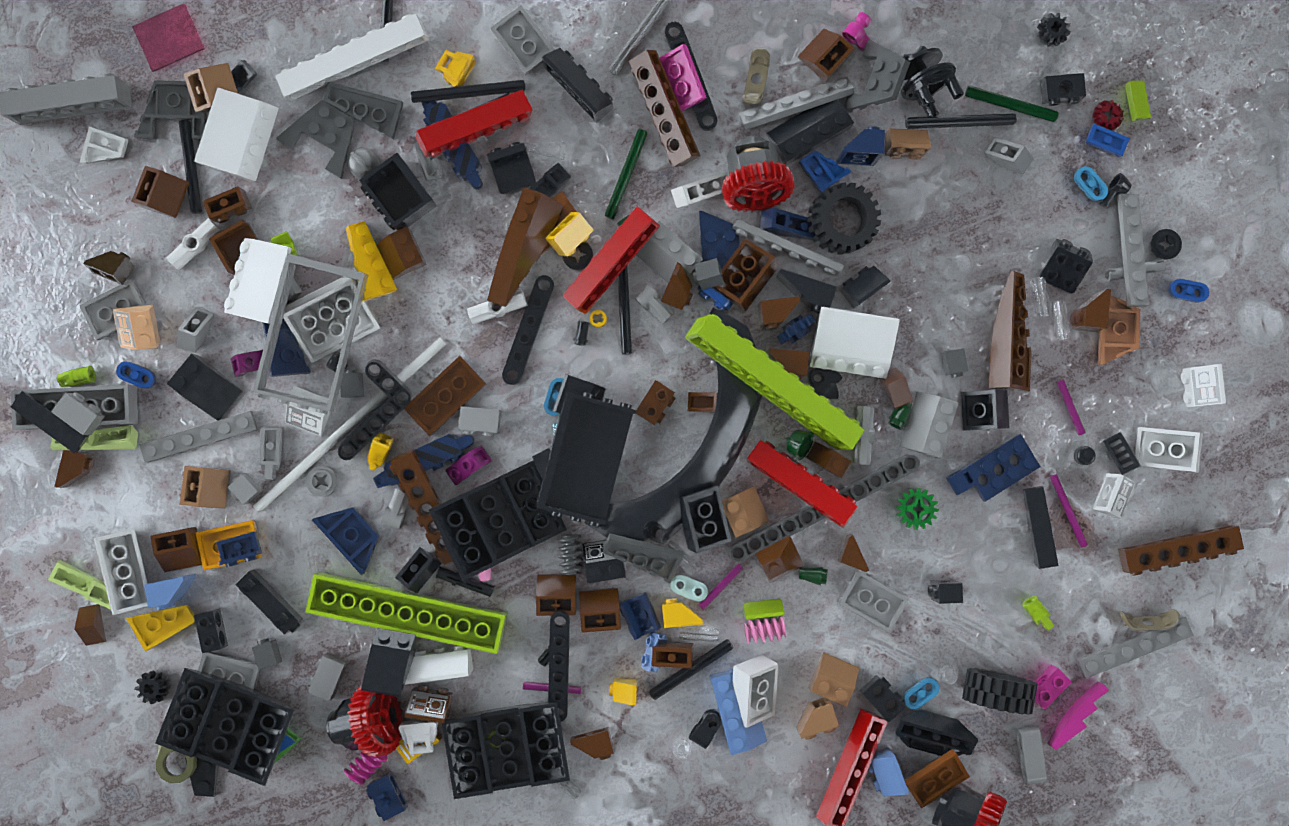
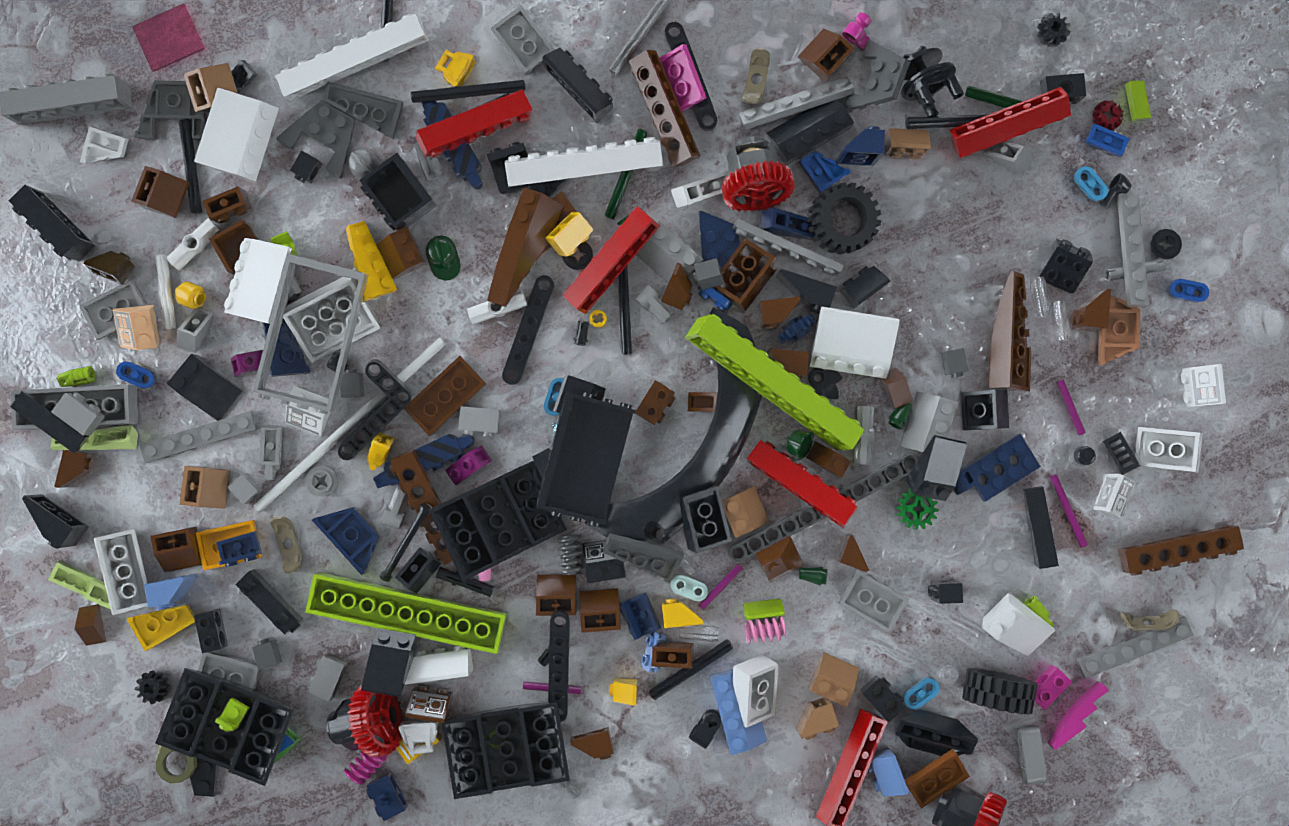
none -> black brick [8,184,96,261]
none -> black slope [22,494,89,549]
none -> white axle [155,254,177,330]
none -> yellow head [175,281,206,309]
none -> lime bracket [215,698,250,732]
none -> dark tan piece [270,516,302,573]
none -> black brick [290,150,322,184]
none -> black bar [380,503,431,582]
none -> dark green piece [426,235,461,281]
none -> white brick [505,137,663,187]
none -> slope [906,435,967,501]
none -> red brick [950,87,1071,158]
none -> white slope [982,592,1055,656]

